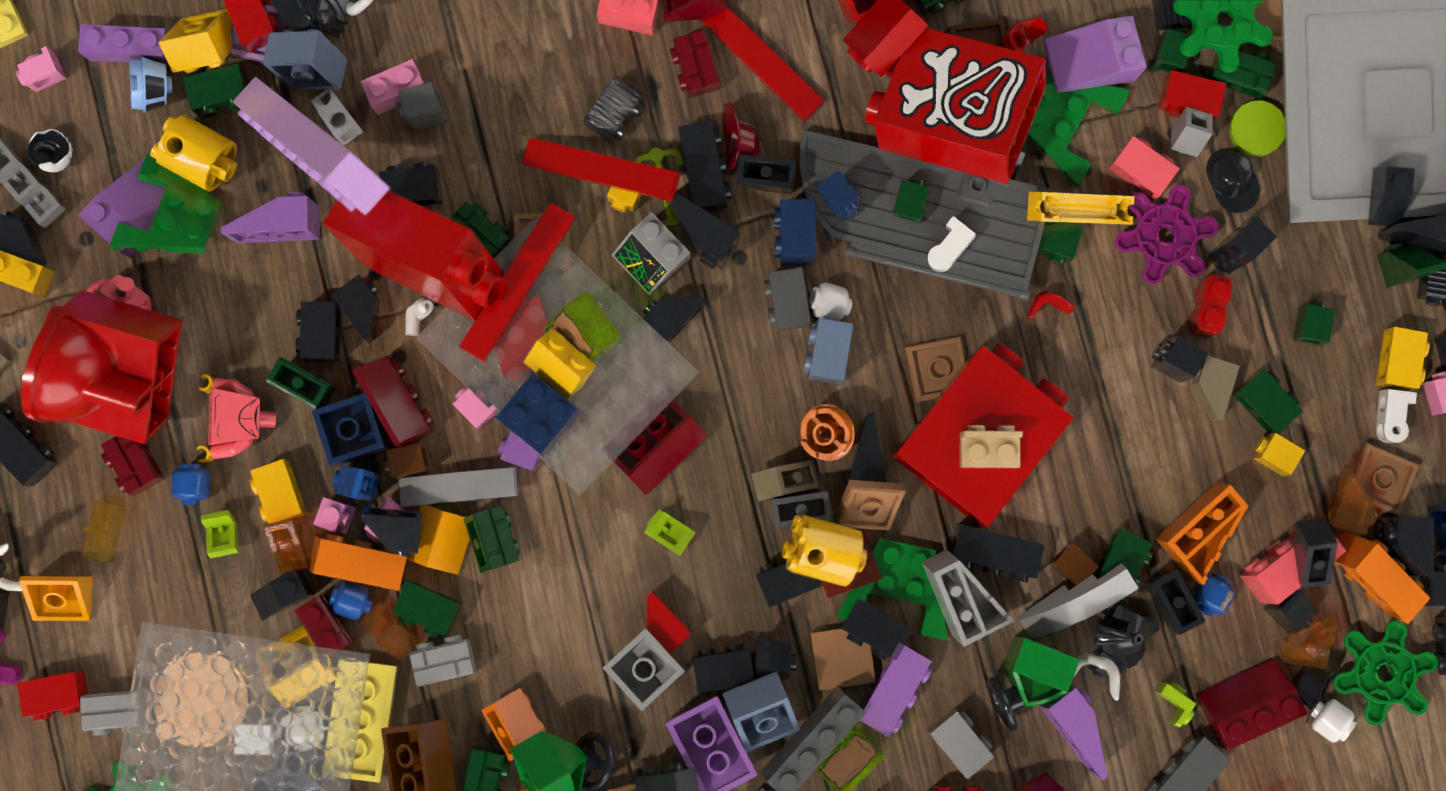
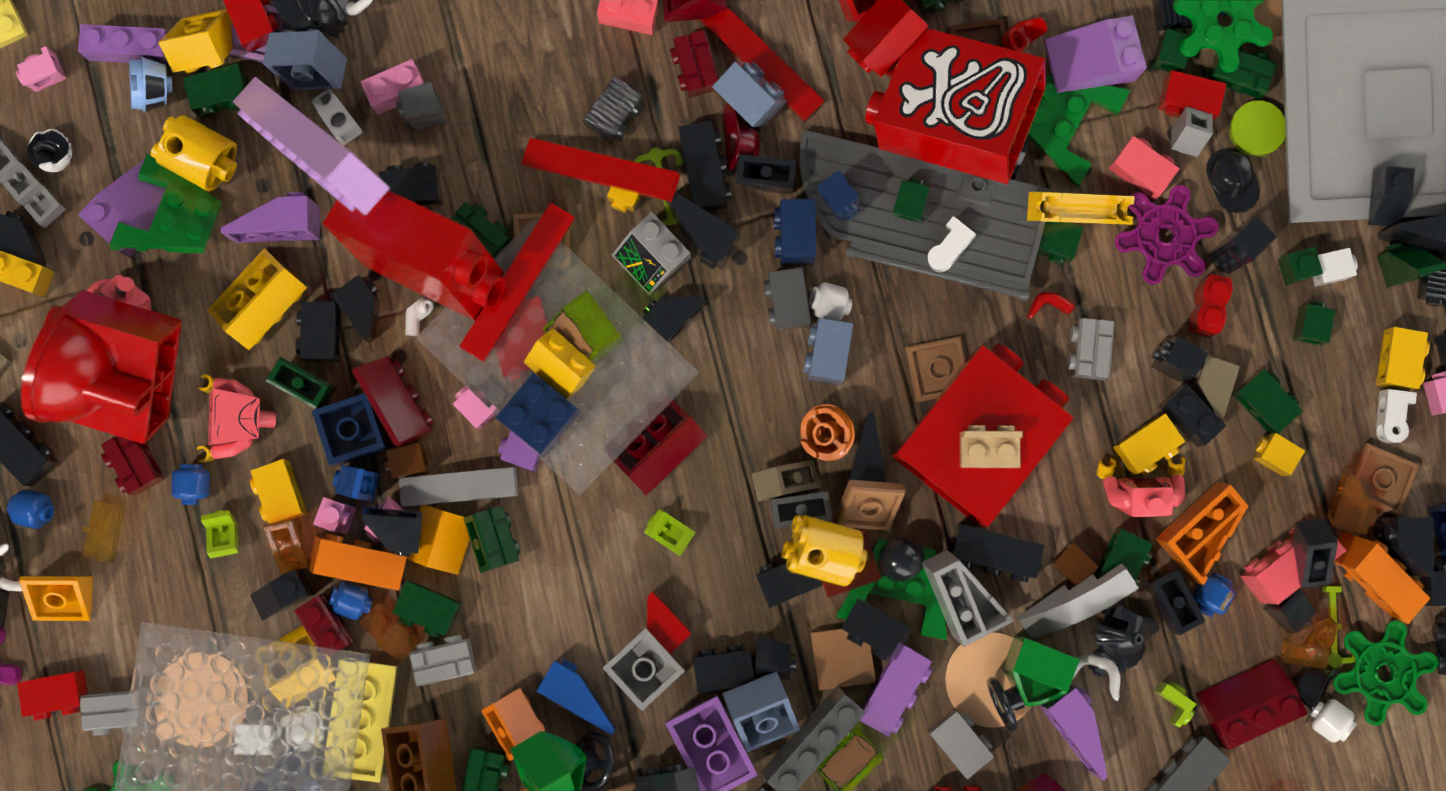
none -> blue head [7,489,54,529]
none -> yellow slope [207,248,307,350]
none -> blue slope [537,658,616,735]
none -> sand blue brick [713,62,787,127]
none -> black hair [878,536,925,582]
none -> light nougat sticker [945,632,1032,728]
none -> light grey brick [1067,318,1114,380]
none -> coral torso [1096,457,1186,517]
none -> yellow brick [1113,413,1185,476]
none -> black brick [1158,384,1226,447]
none -> dark green brick [1278,247,1323,286]
none -> lime piece [1307,586,1355,668]
none -> white brick [1313,248,1358,287]

